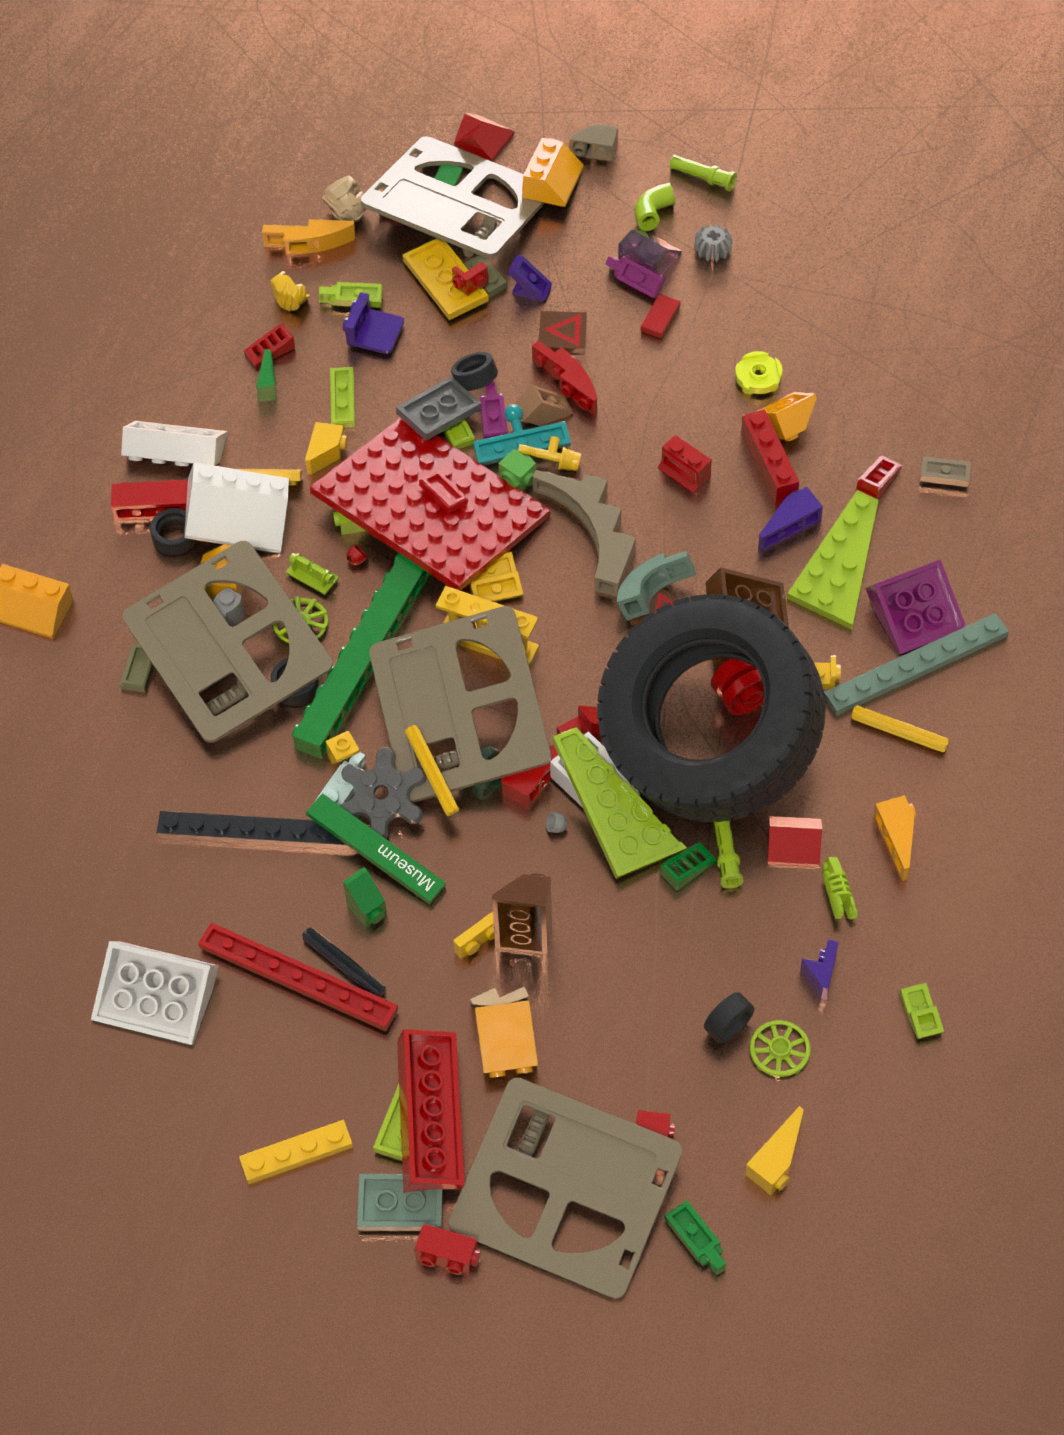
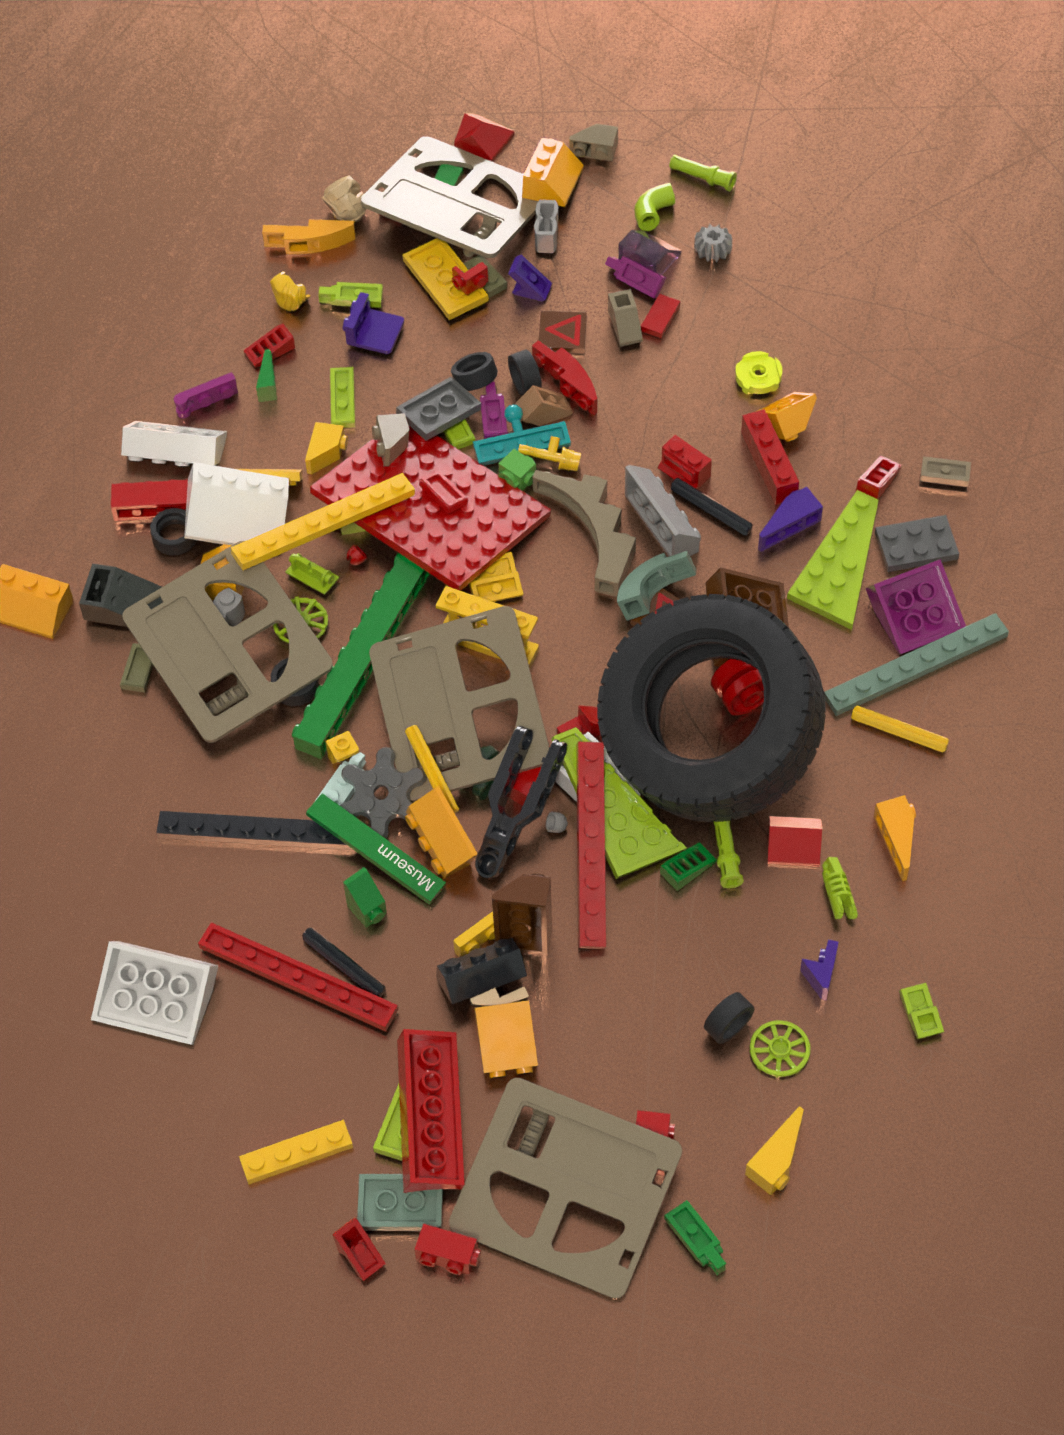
yellow bracket [814,656,841,689] -> none
none -> pearl dark grey slope [79,563,163,627]
none -> magenta plate [174,372,238,419]
none -> yellow plate [231,473,415,570]
none -> red slope [332,1218,386,1281]
none -> slope [372,413,409,466]
none -> light orange slope [405,786,478,879]
none -> black slope [436,937,527,1004]
none -> black piece [475,726,567,879]
none -> black tyre [508,349,542,396]
none -> light grey brick [534,200,559,253]
none -> red plate [576,742,606,949]
none -> dark tan slope [608,289,643,347]
none -> light grey slope [625,465,701,556]
none -> black axle [671,478,753,536]
none -> dark grey plate [875,515,959,572]

